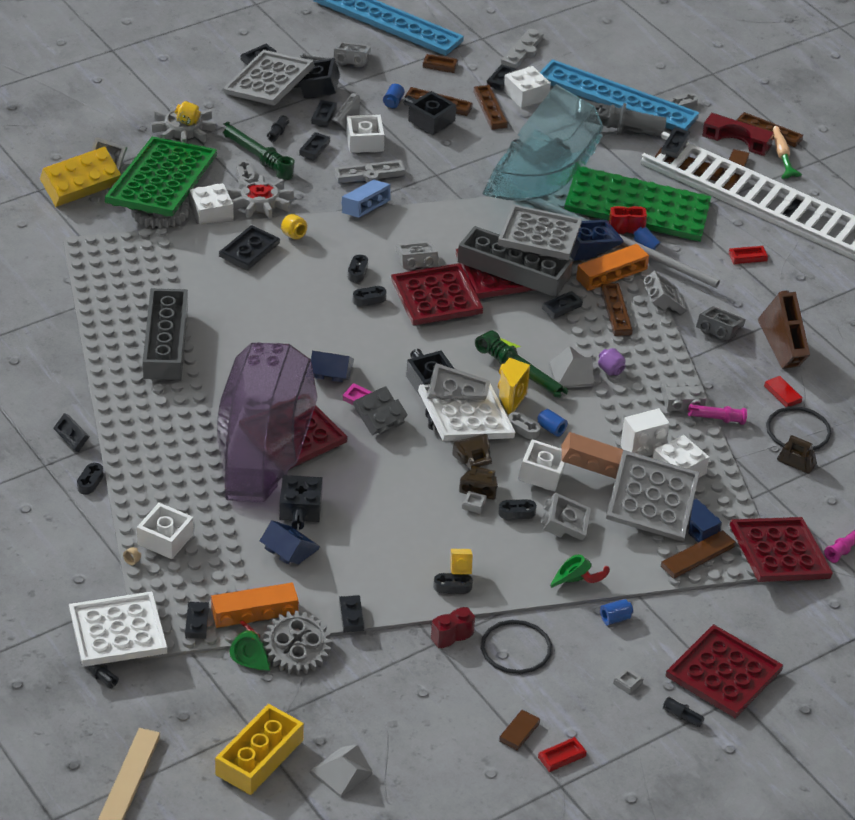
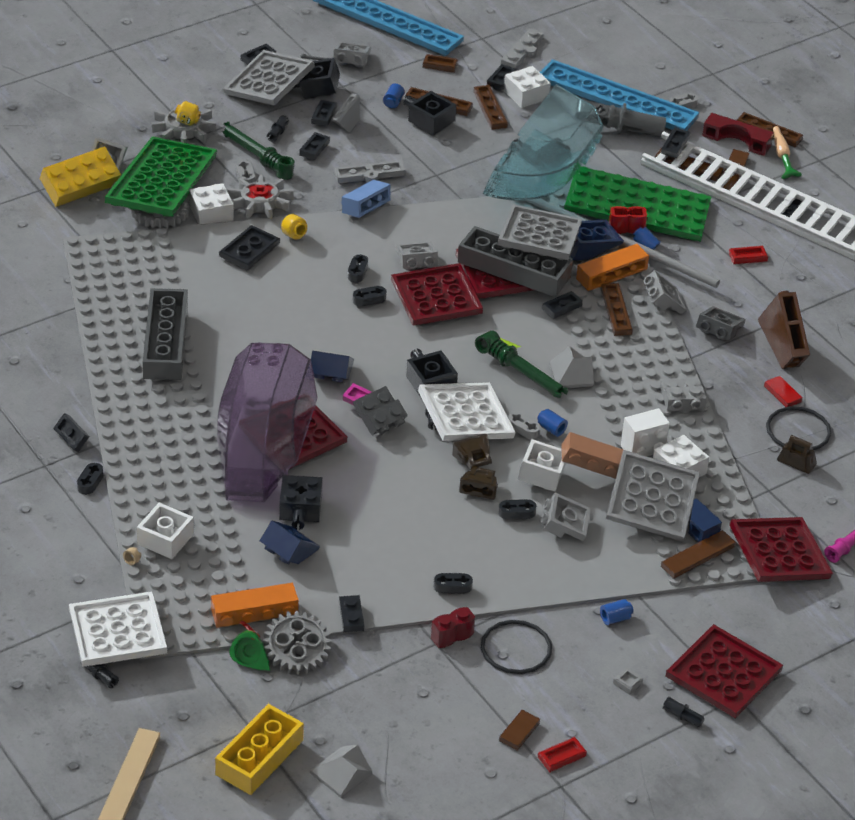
black plate [185,602,209,639] -> none
white brick [346,115,384,153] -> none
light grey wing [427,363,490,400] -> none
yellow brick [450,549,473,574] -> none
light grey tile [462,491,487,514] -> none
yellow slope [498,358,530,415] -> none
green piece [550,554,610,588] -> none
medium lavender head [598,348,626,376] -> none
dark pink pin [688,404,747,425] -> none

